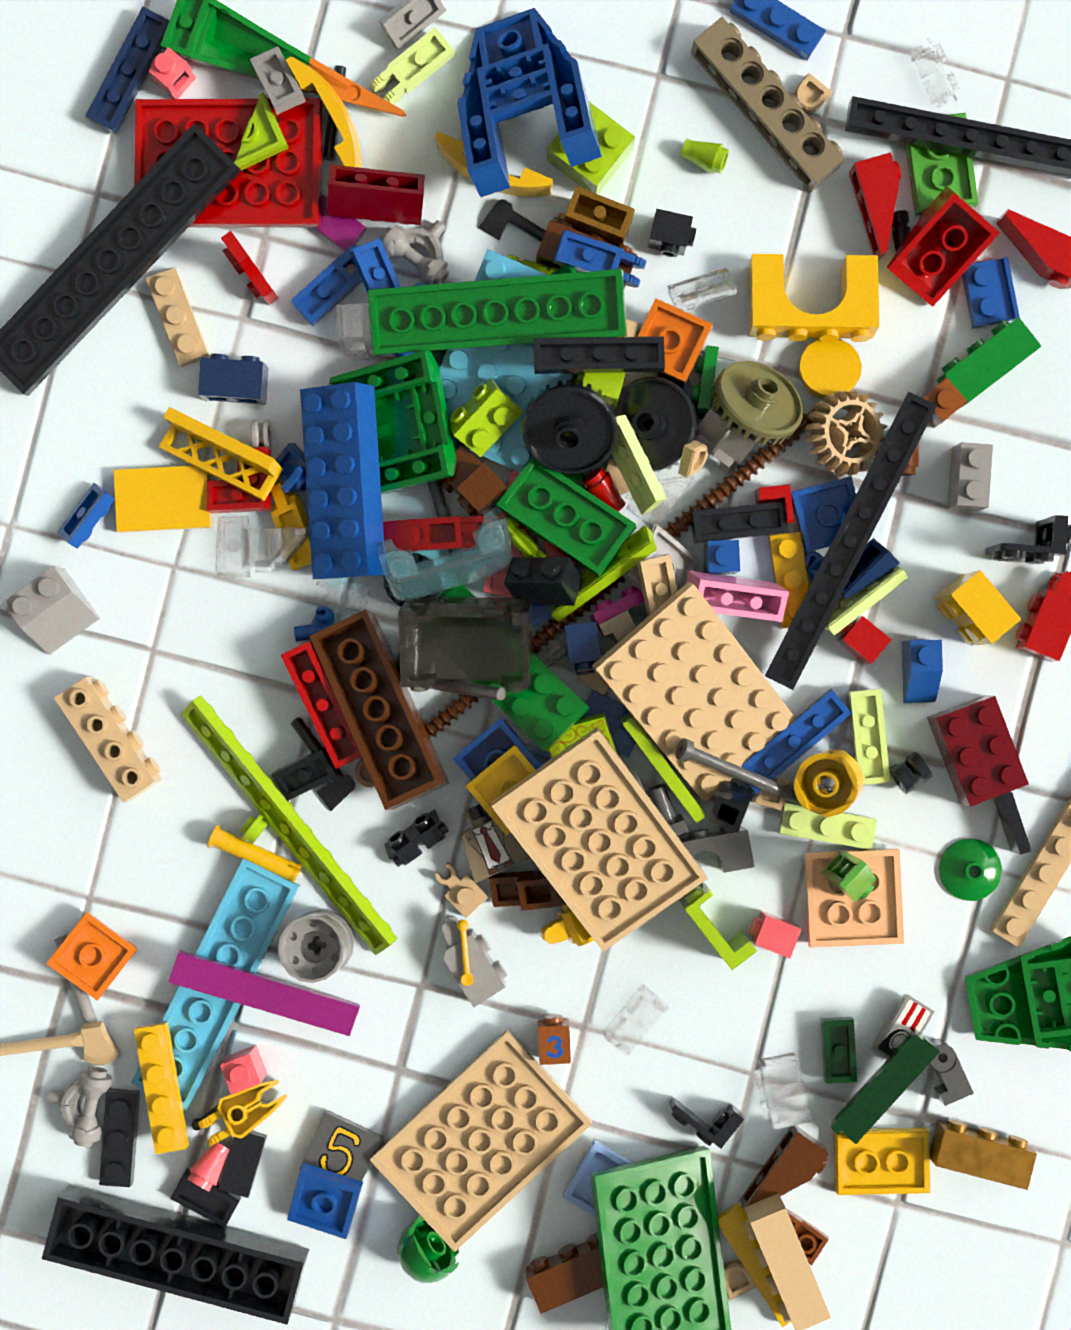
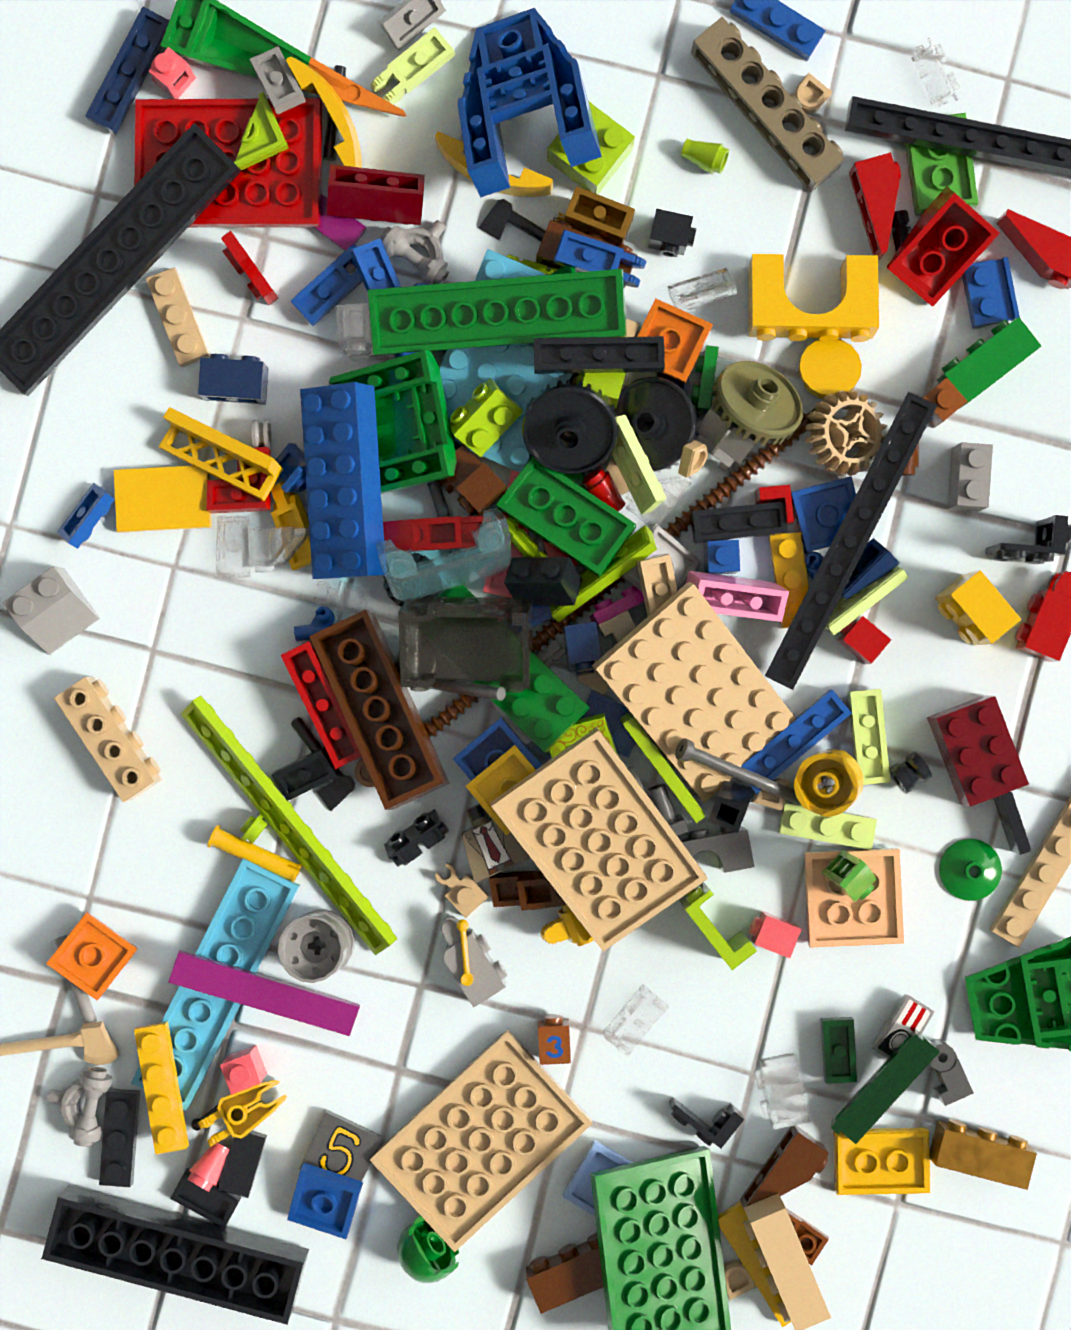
blue slope [901,639,943,703] -> none

